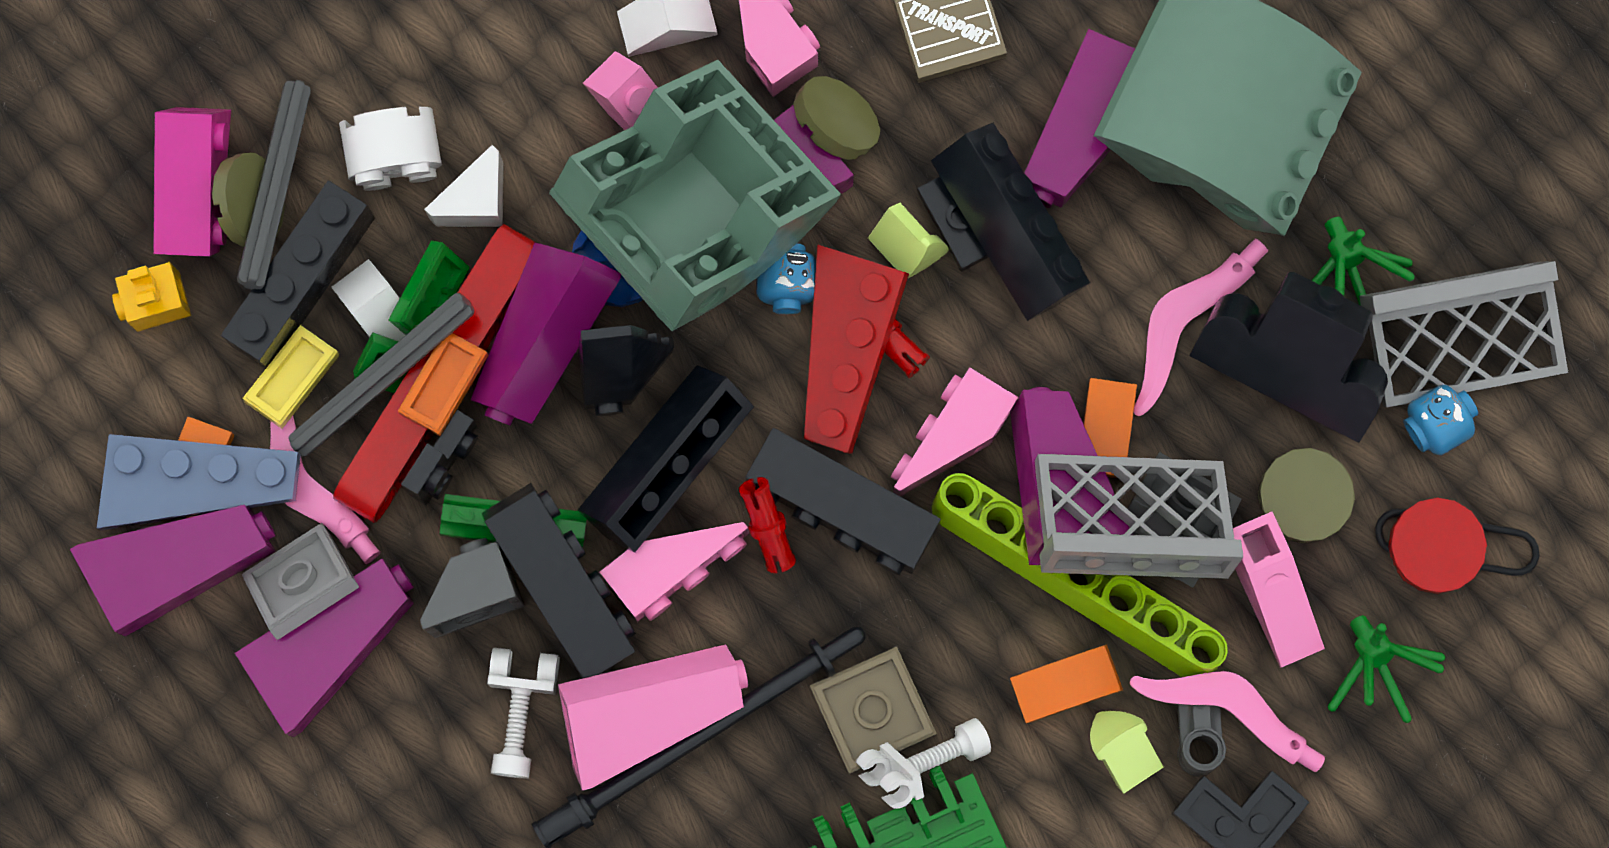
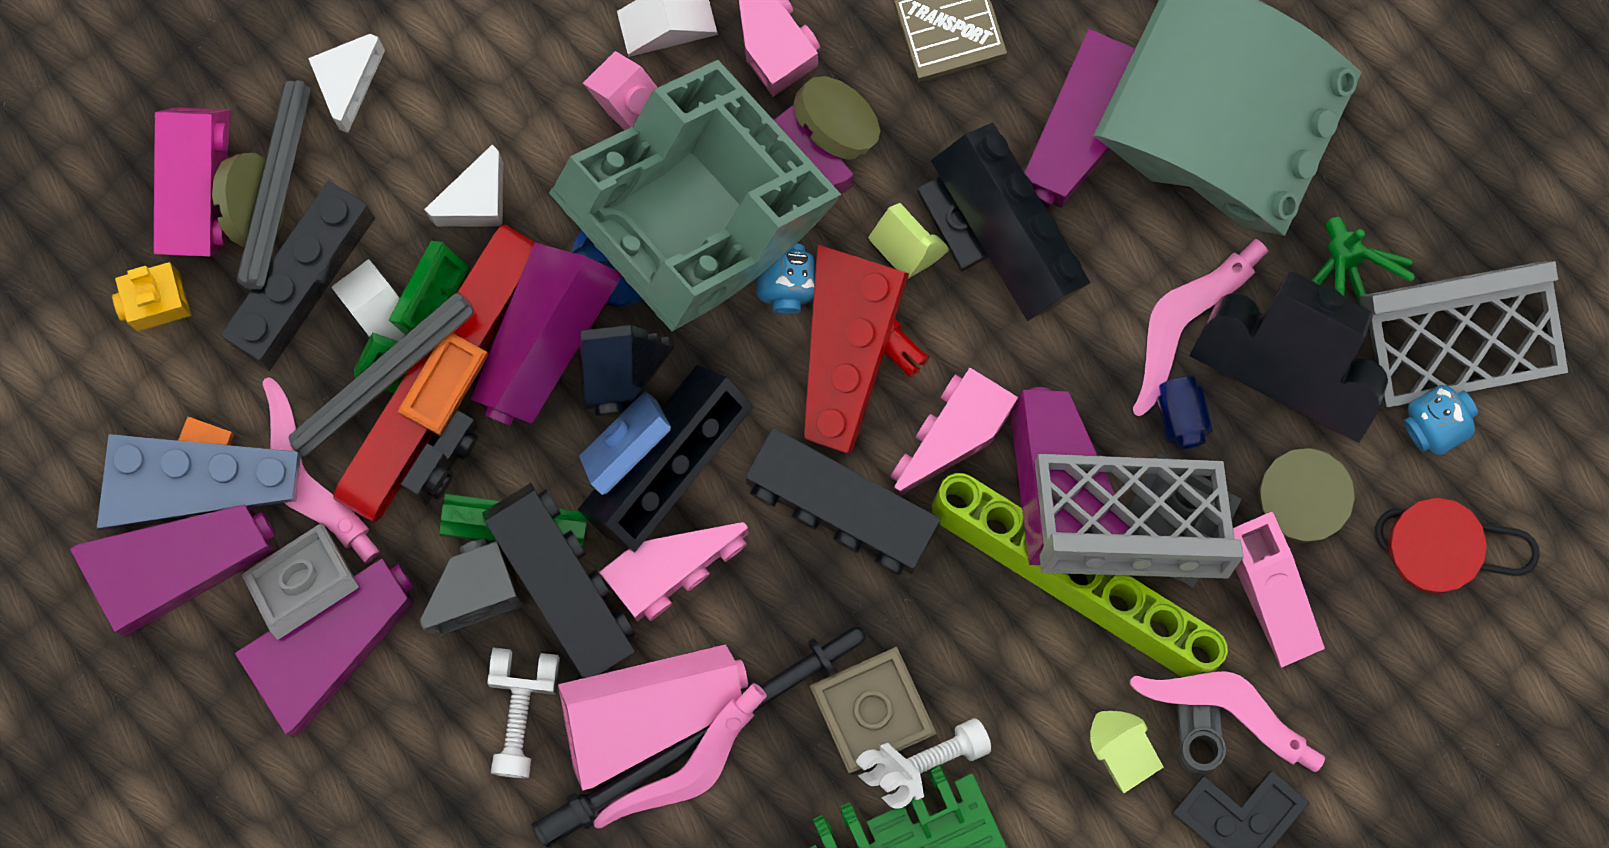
light yellow tile [243,325,339,429] -> none
white brick [339,107,442,191] -> none
red pin [739,477,796,573] -> none
orange slope [1010,645,1123,723] -> none
orange tile [1083,378,1137,478] -> none
green plant [1328,615,1445,723] -> none
none -> white slope [308,34,385,133]
none -> medium blue plate [579,390,671,495]
none -> bright pink piece [594,683,767,828]
none -> clear blue brick [1157,376,1213,449]

